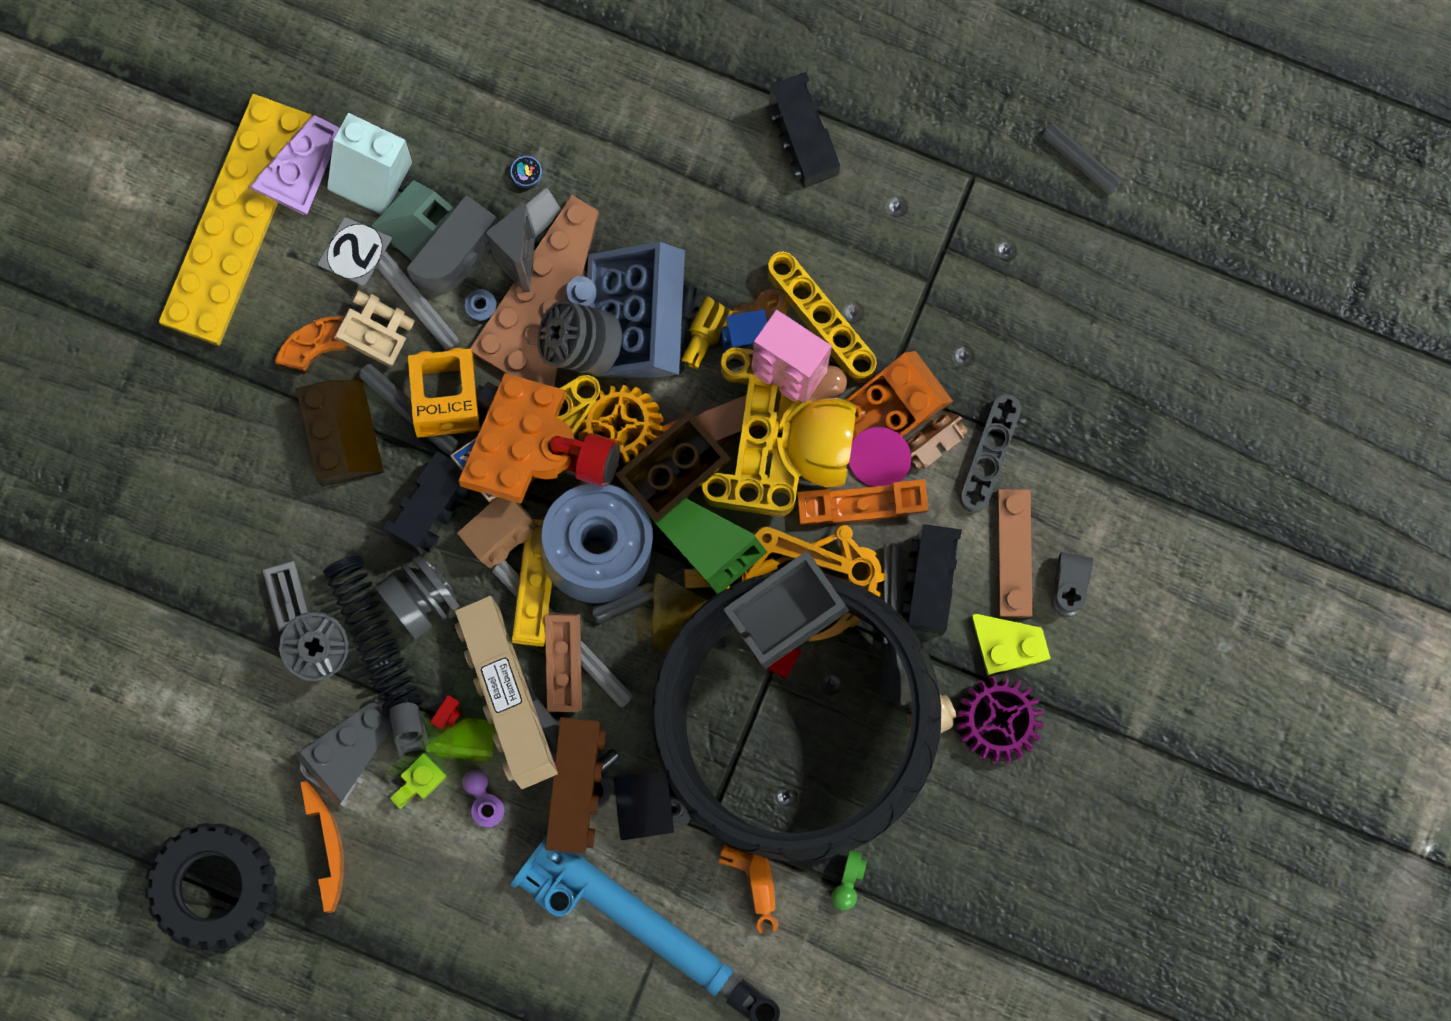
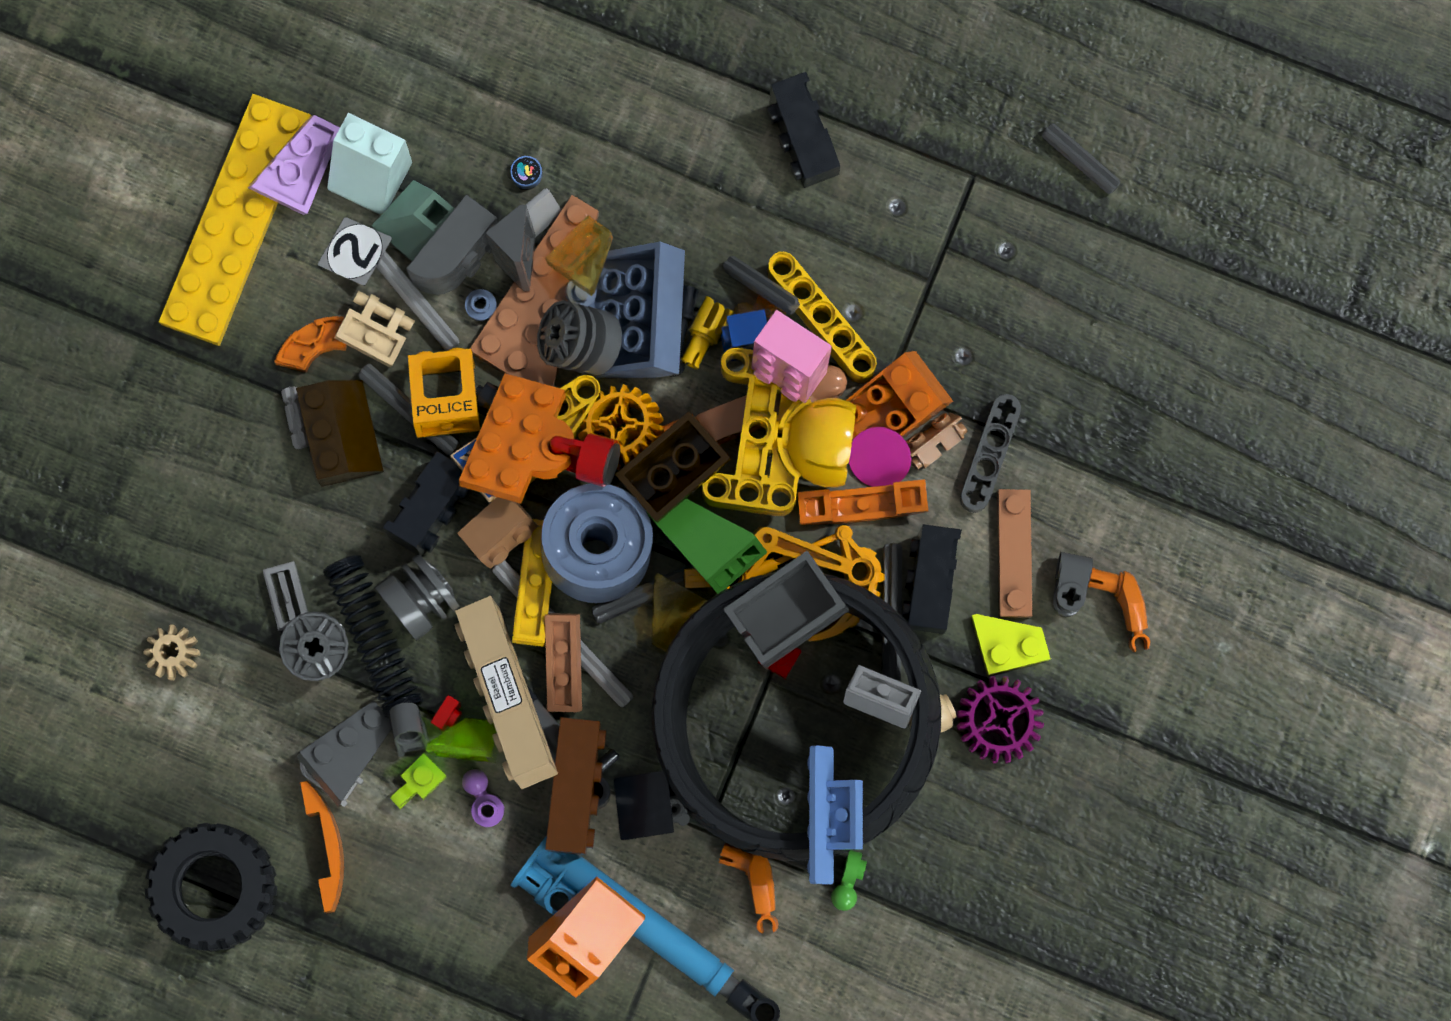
none -> tan gear [143,625,200,681]
none -> light grey axle [281,387,309,449]
none -> slope [527,877,645,998]
none -> clear yellow wing [545,215,613,296]
none -> dark grey axle [723,256,800,314]
none -> medium blue bracket [807,746,863,884]
none -> light grey slope [843,665,921,729]
none -> orange arm [1088,567,1150,652]

